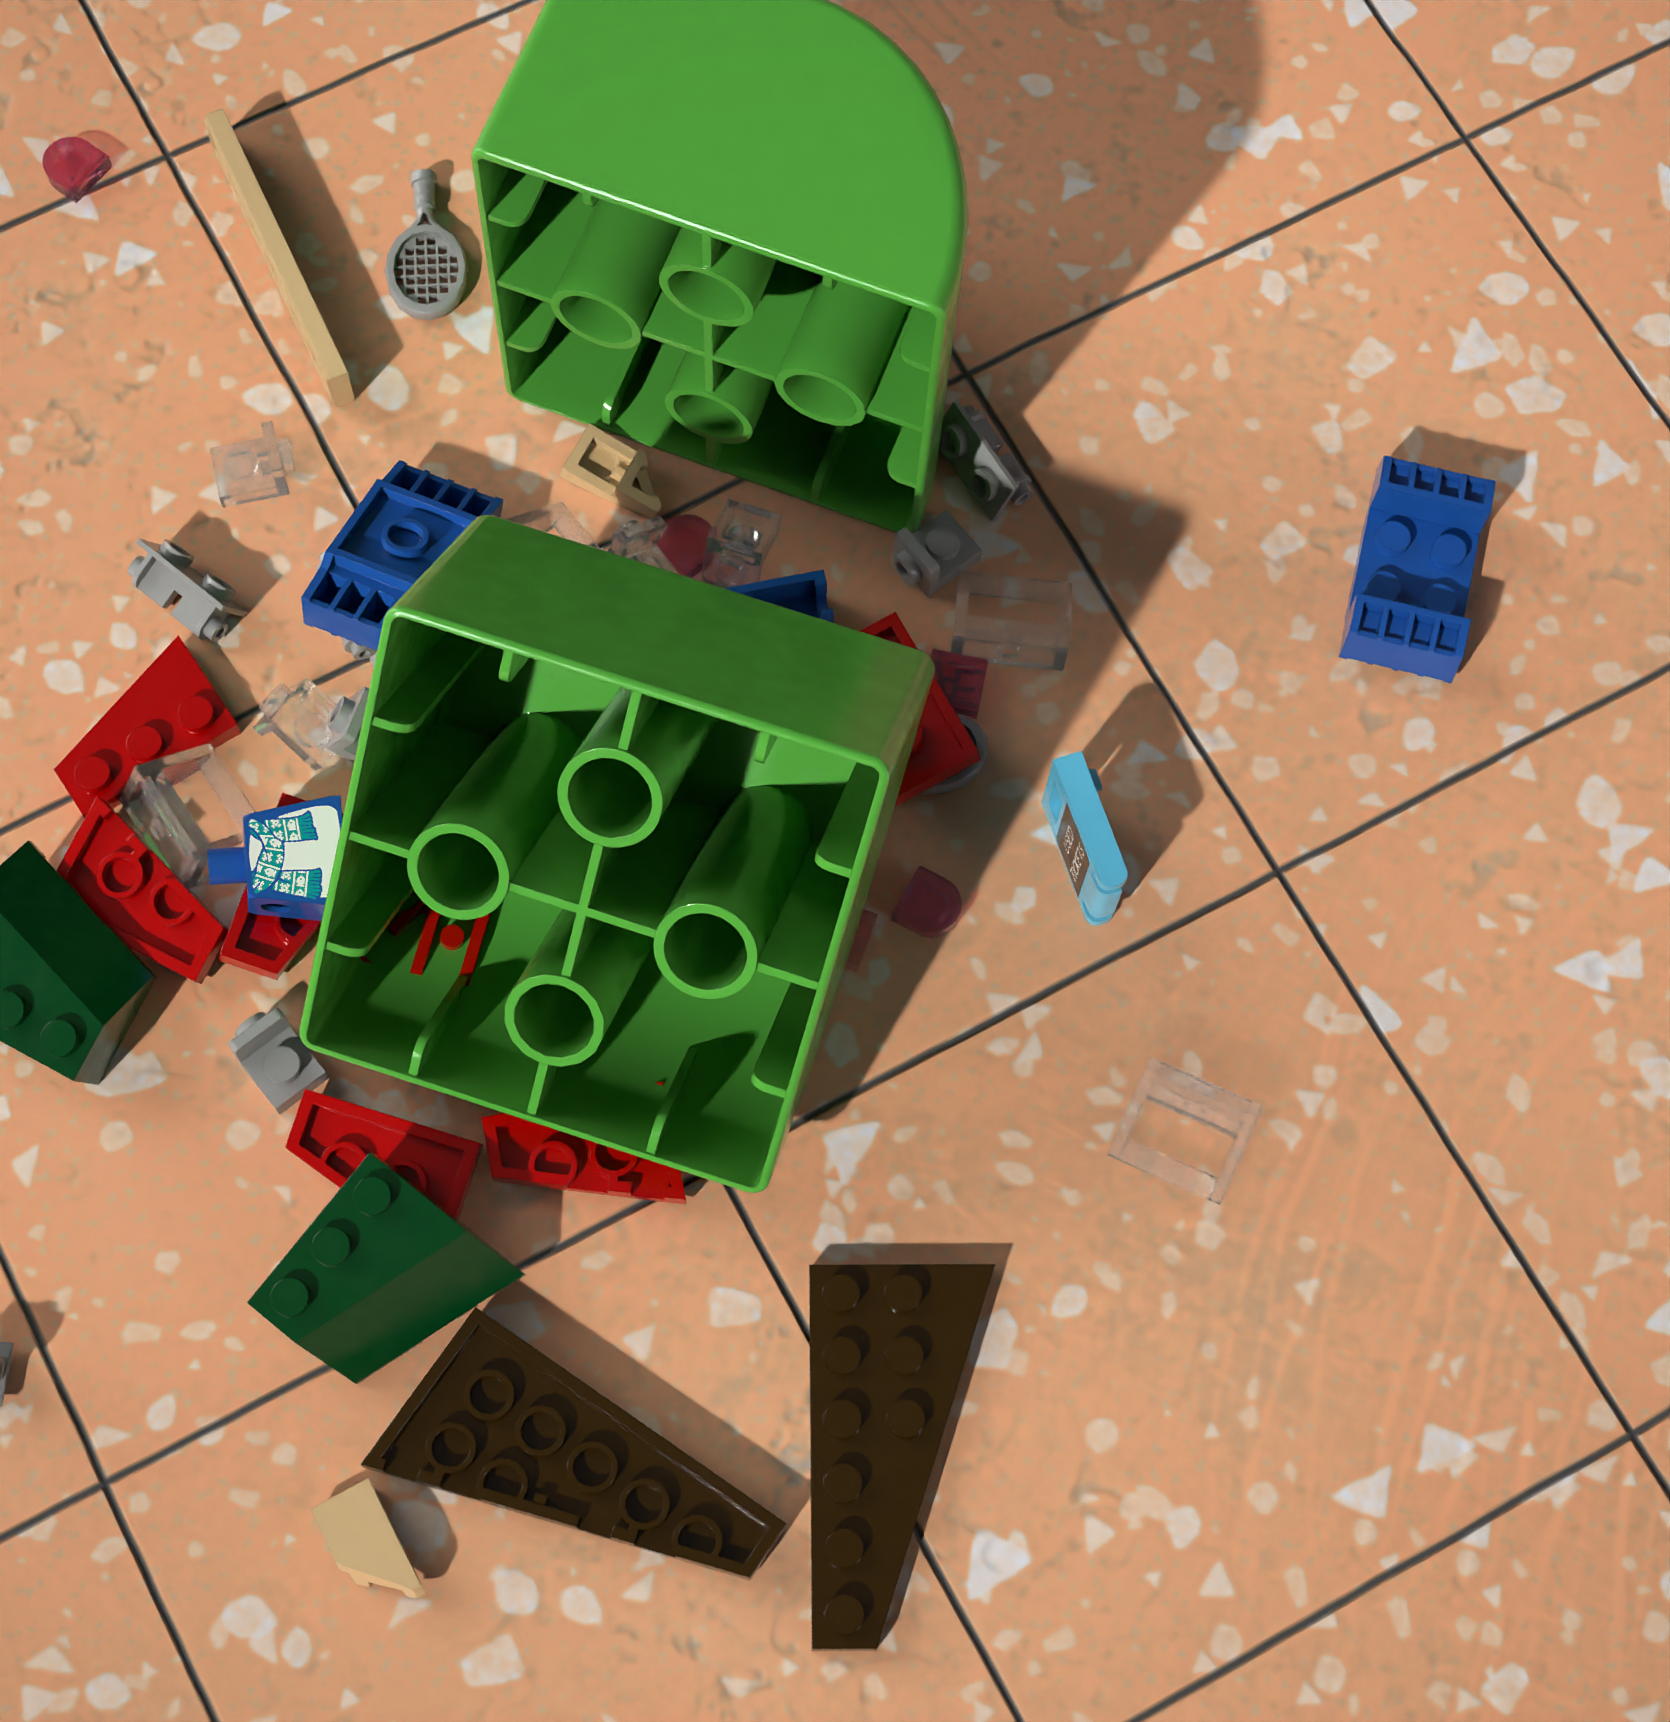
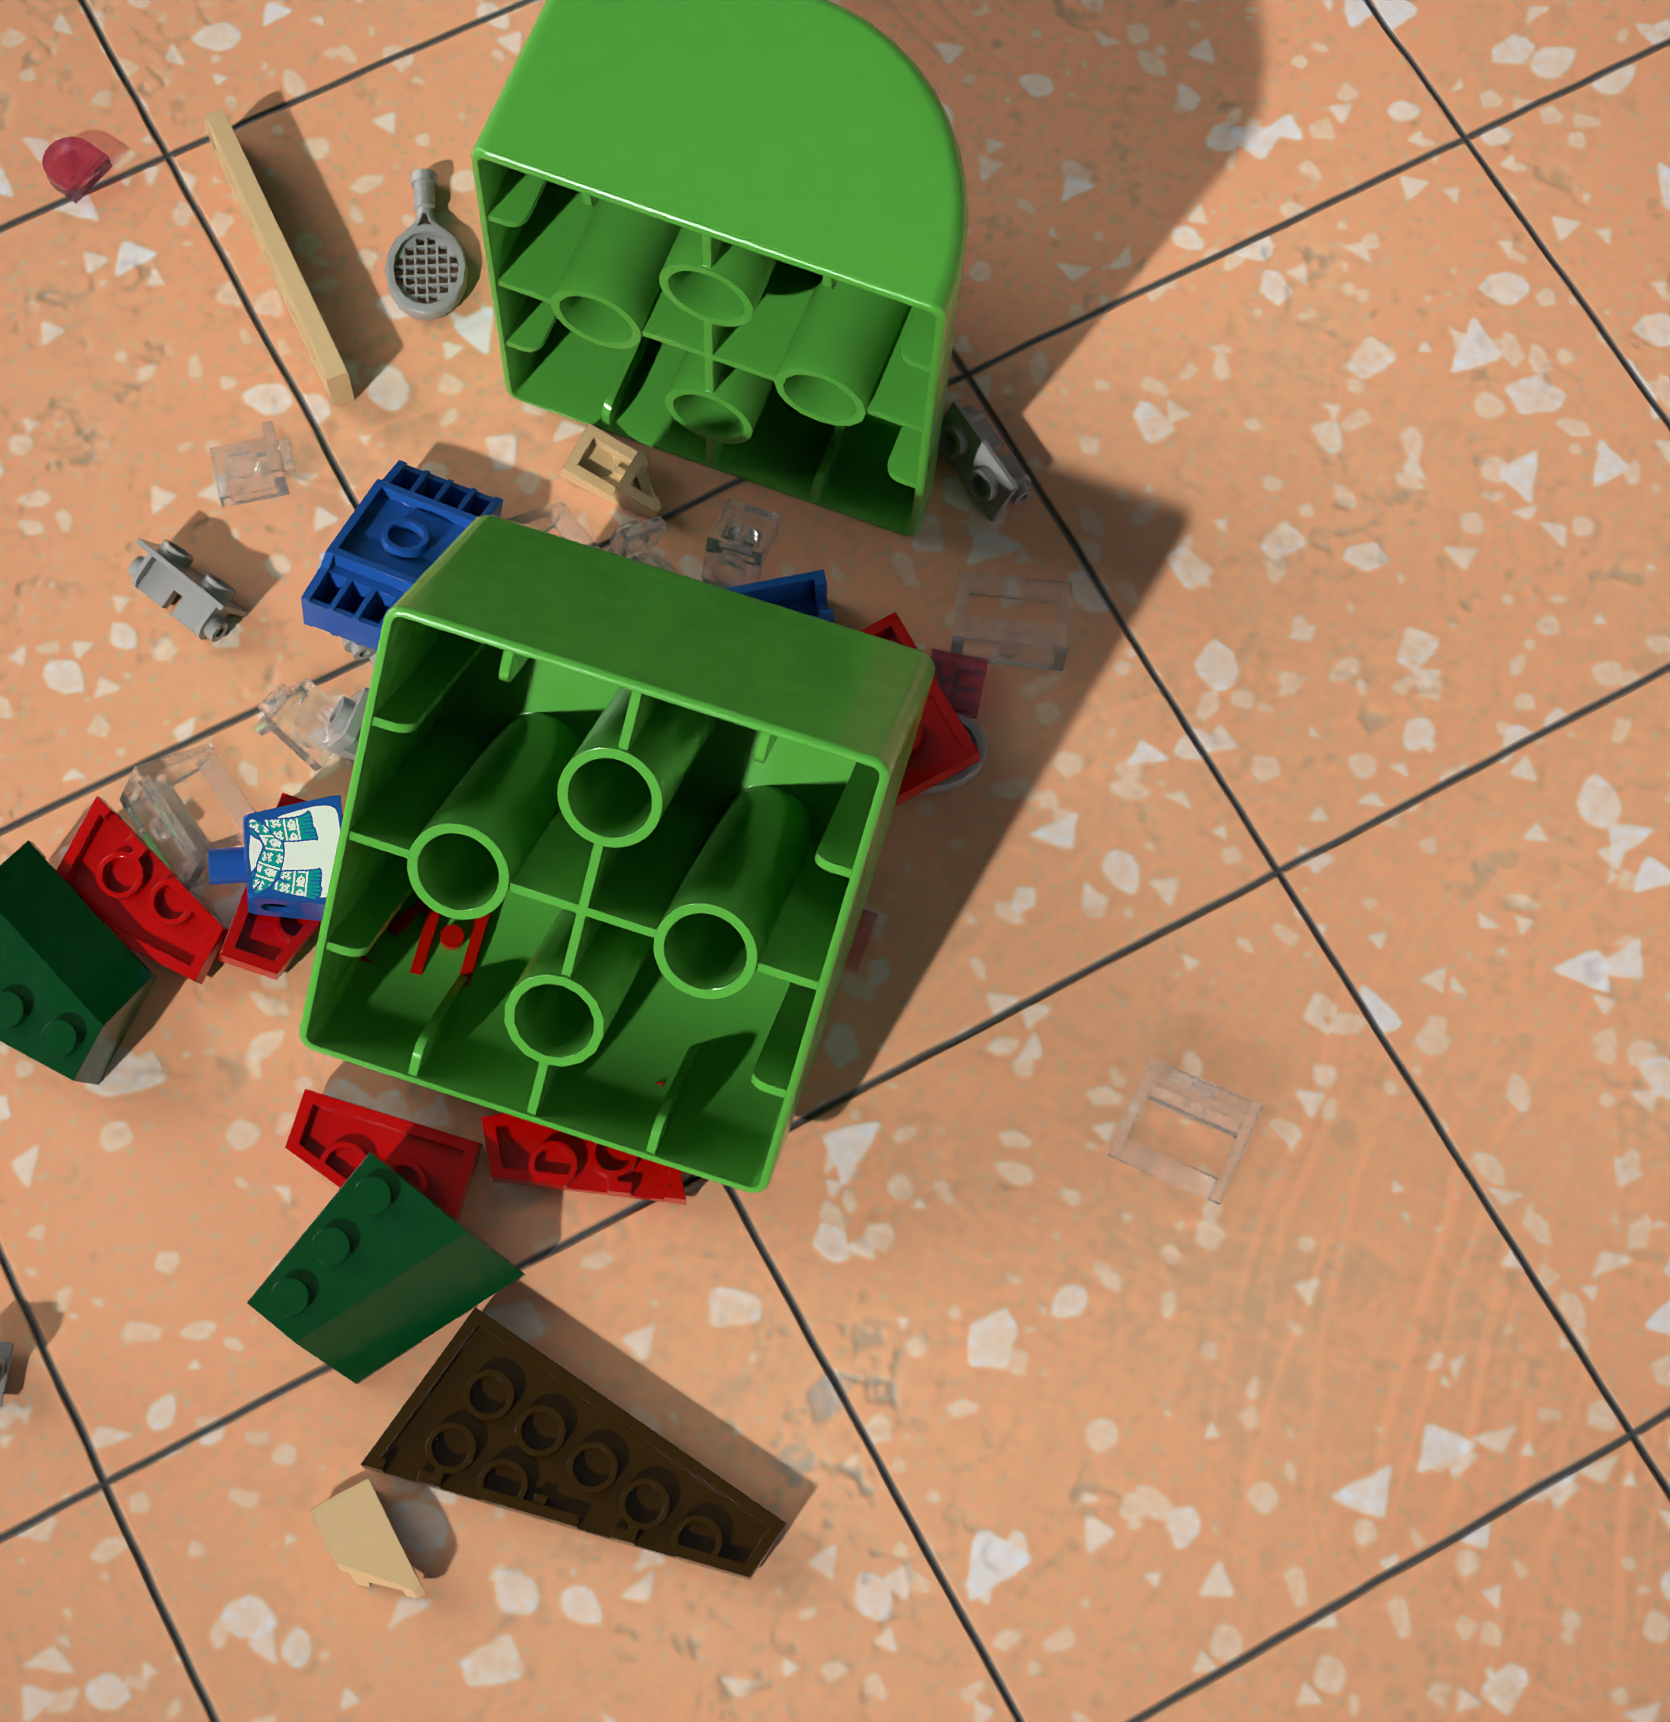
red wing [54,635,241,818] -> none
light grey bracket [228,1008,329,1115] -> none
clear pink tile [648,514,716,578] -> none
dark brown wing [809,1264,995,1651] -> none
clear pink tile [891,865,962,938] -> none
light grey bracket [892,510,982,597] -> none
medium azure container [1041,751,1128,926] -> none
blue plate [1339,455,1496,683] -> none

